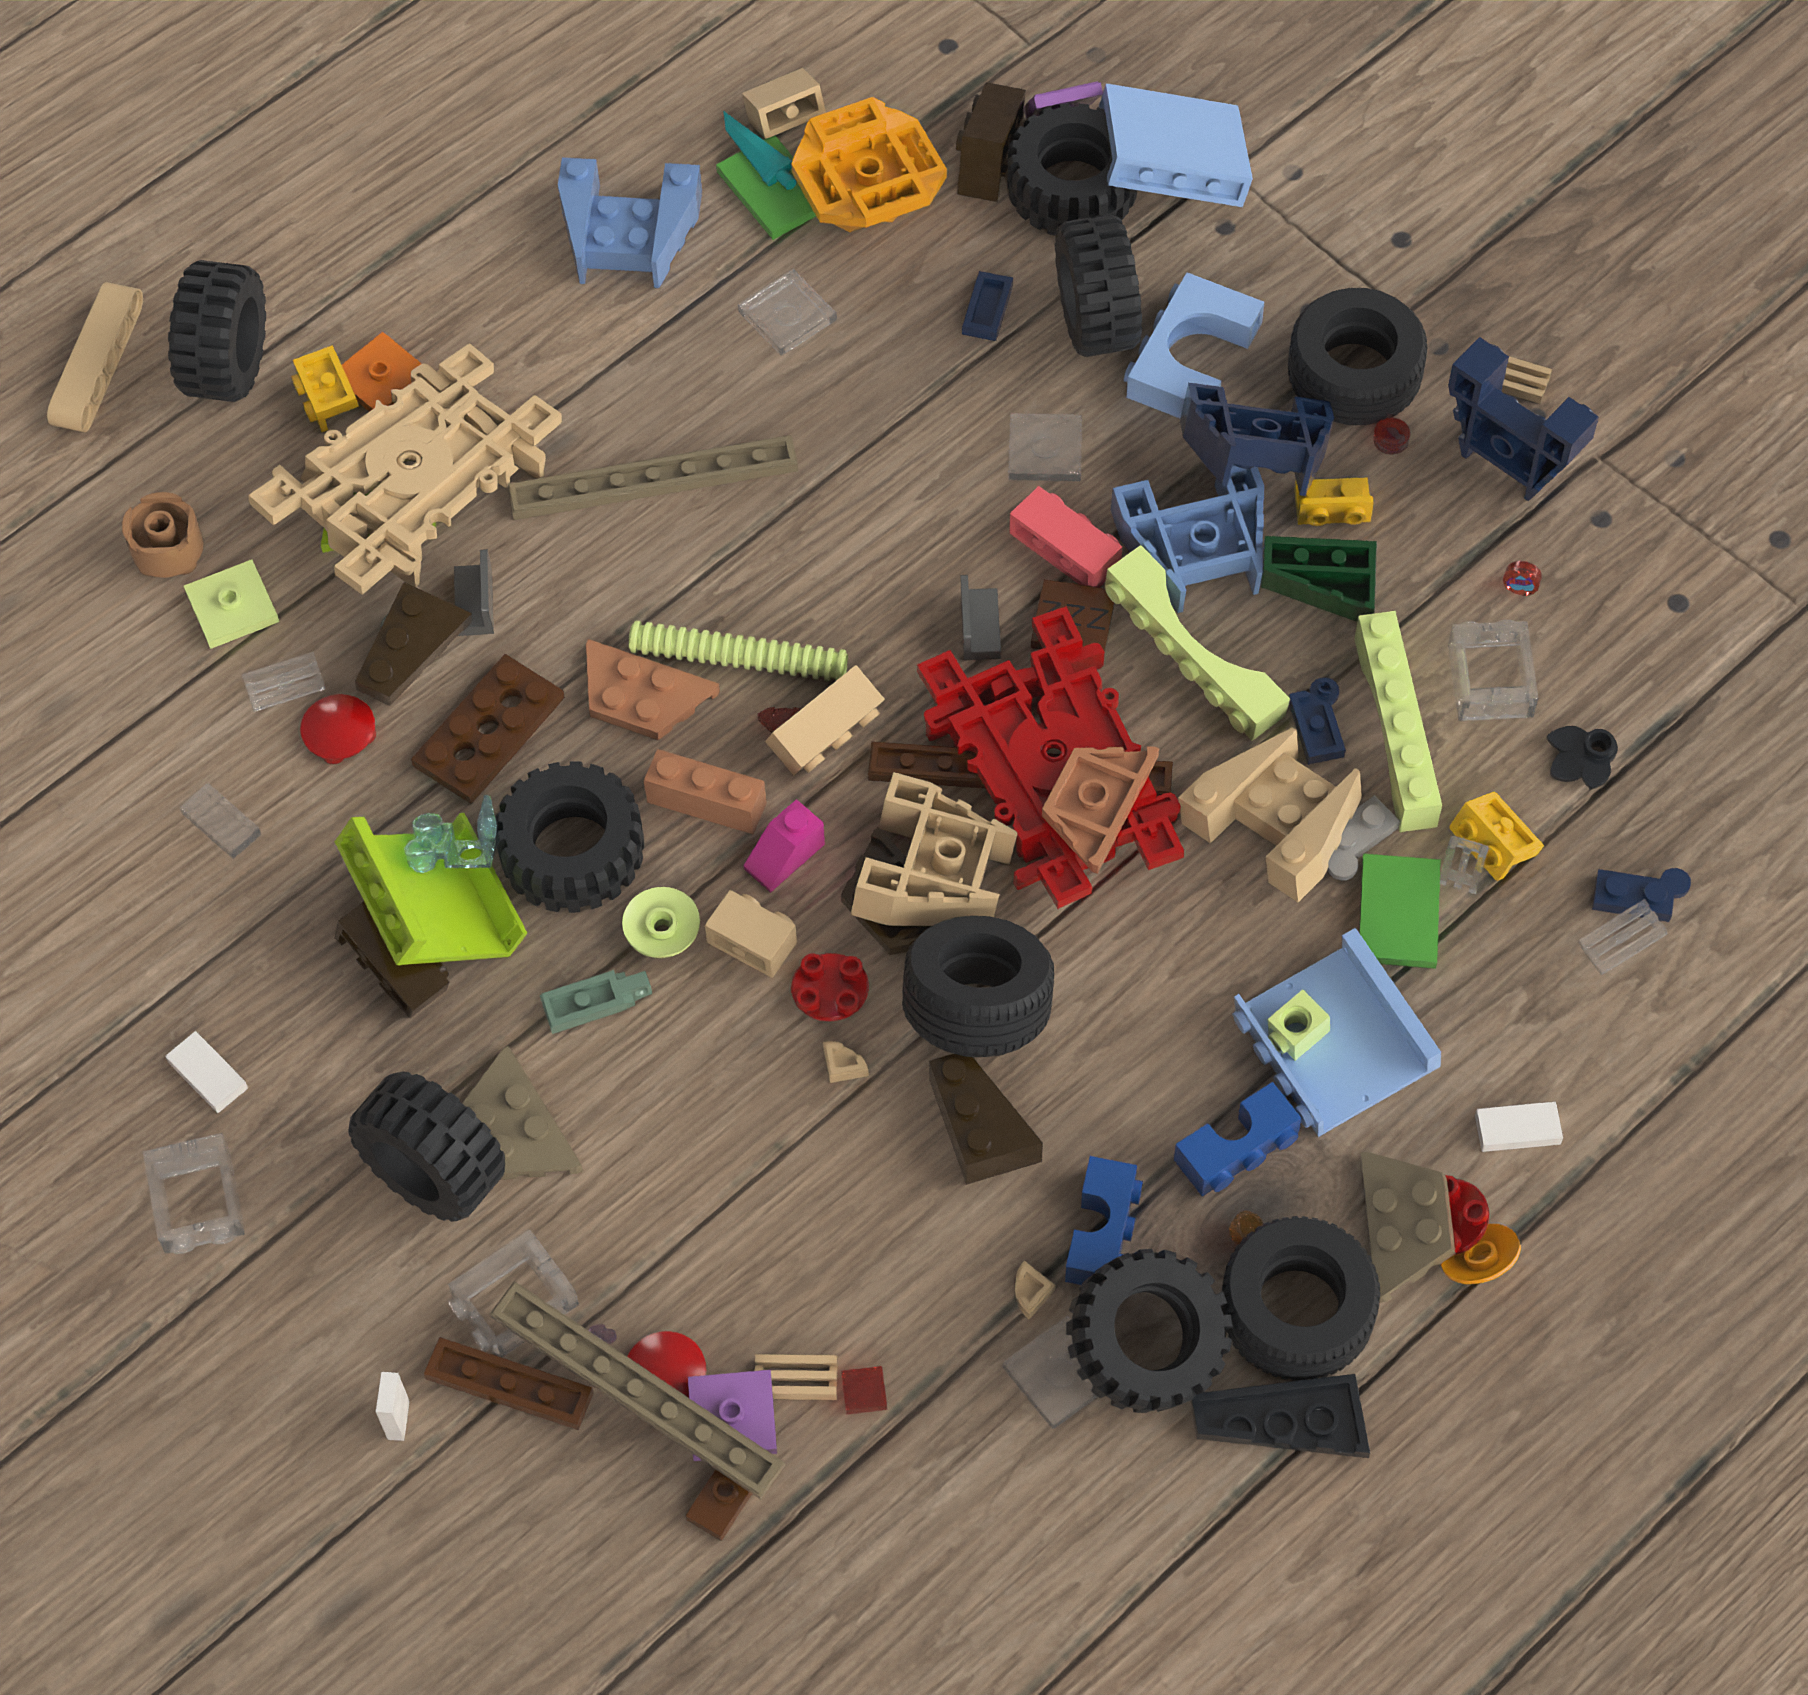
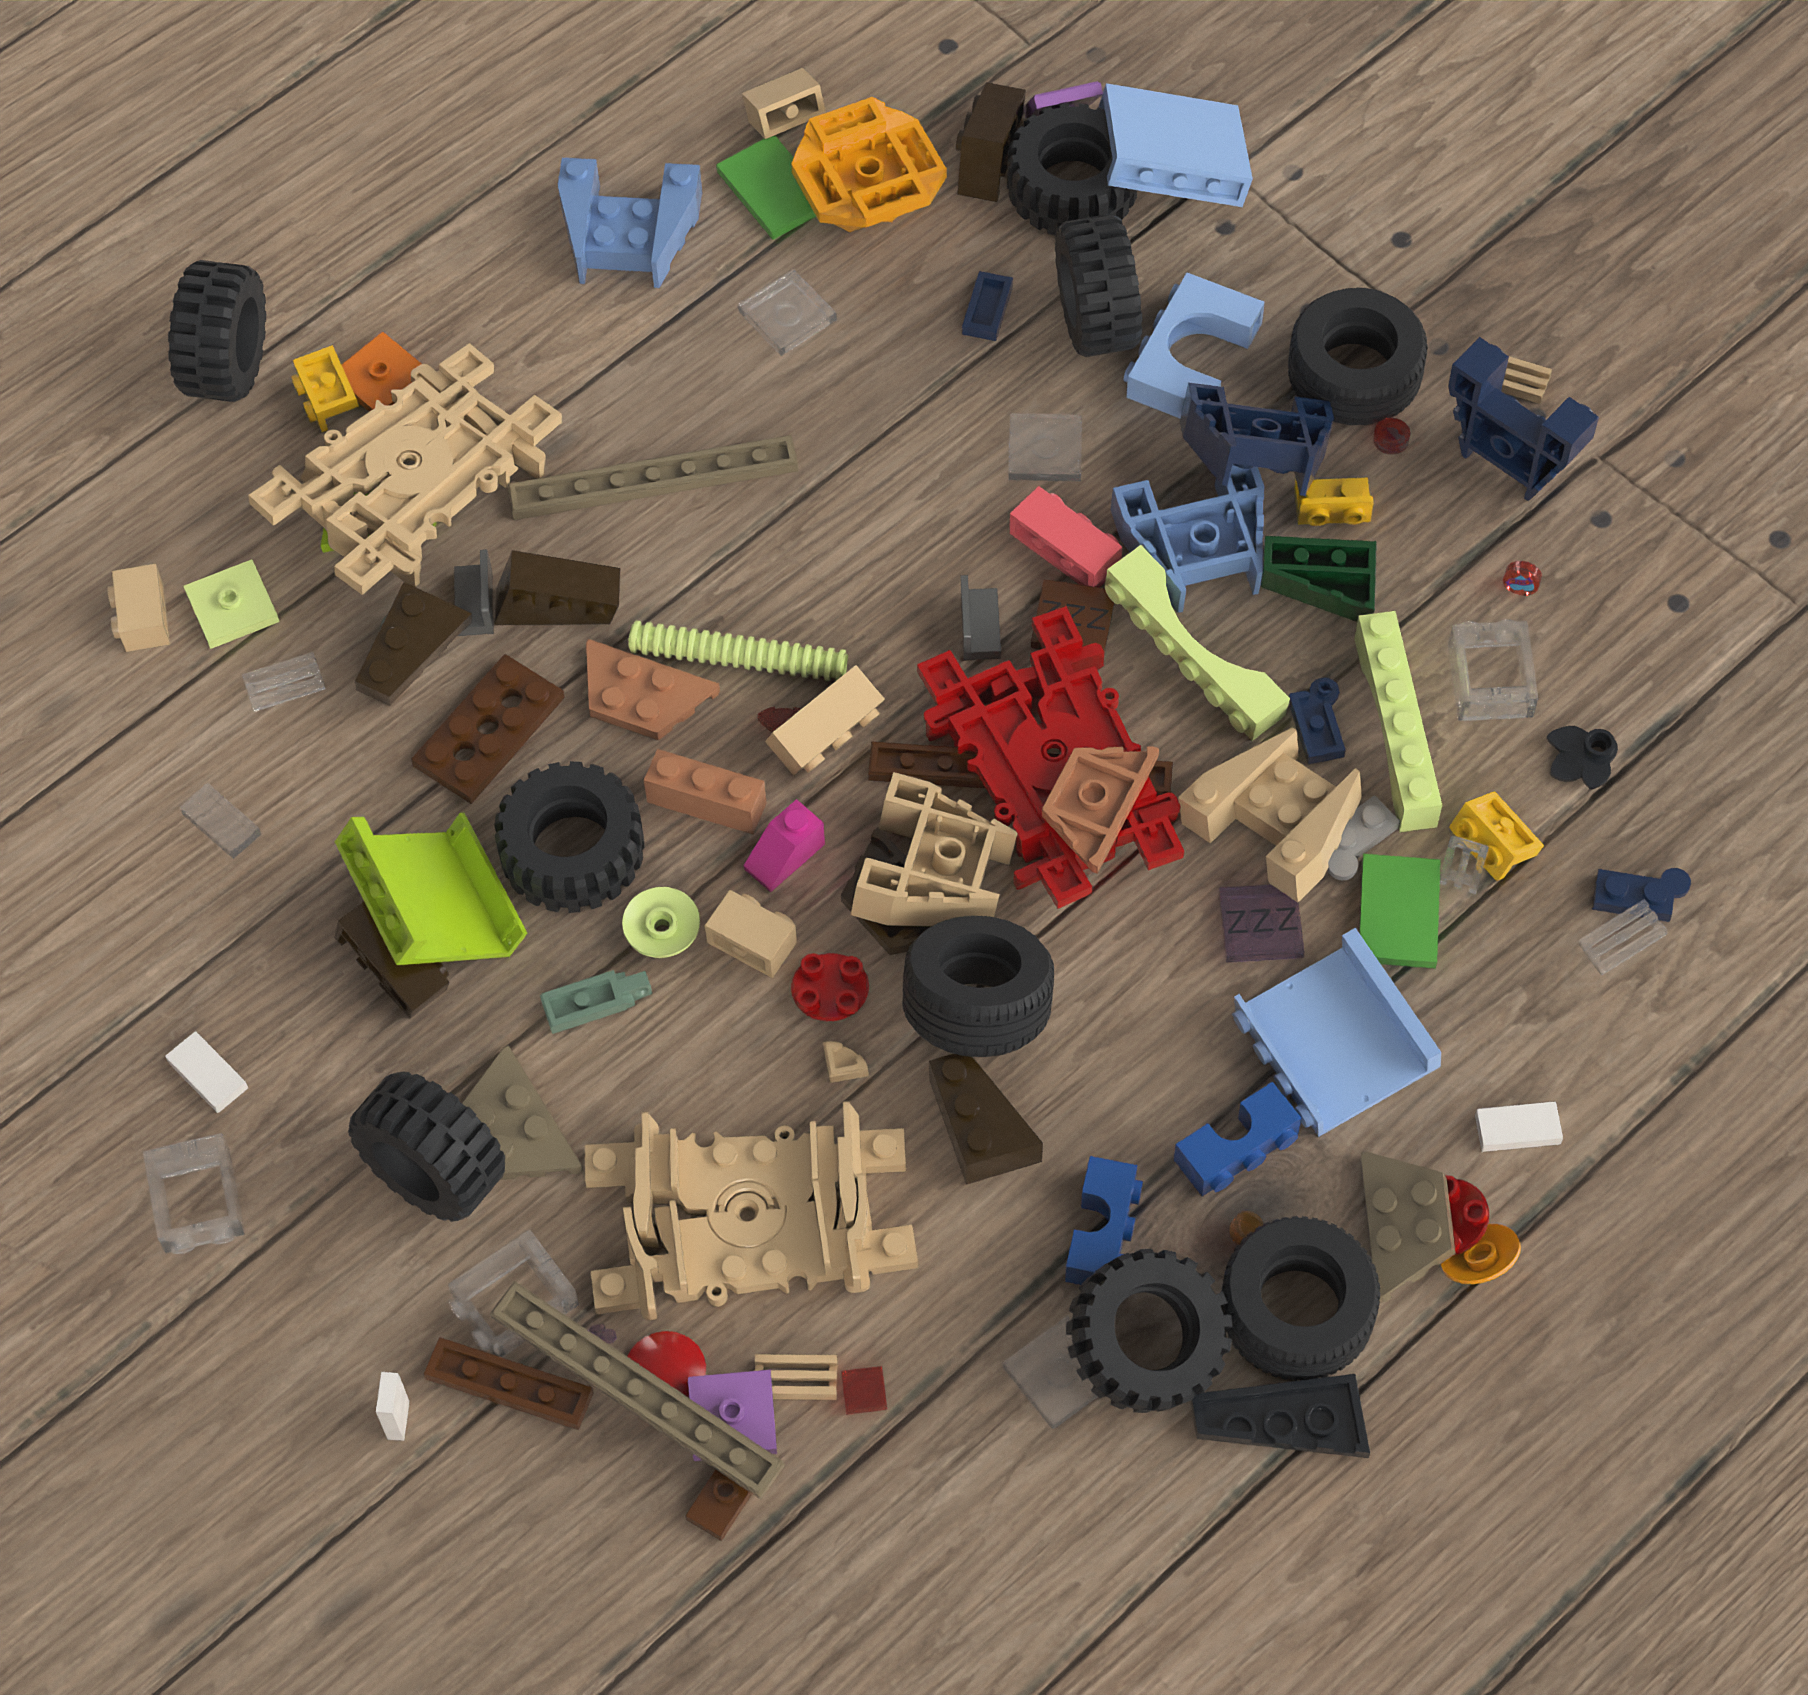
tan beam [47,282,143,432] -> none
medium nougat brick [122,492,204,578] -> none
red dish [300,694,376,764] -> none
clear light blue piece [405,795,497,873] -> none
teal bar [723,110,797,190] -> none
tan tile [1015,1261,1056,1319] -> none
yellowish green brick [1267,989,1330,1061] -> none
none -> tan brick [107,564,170,652]
none -> dark brown wedge [494,550,621,625]
none -> tan piece [585,1101,918,1320]
none -> tile [1219,885,1305,963]

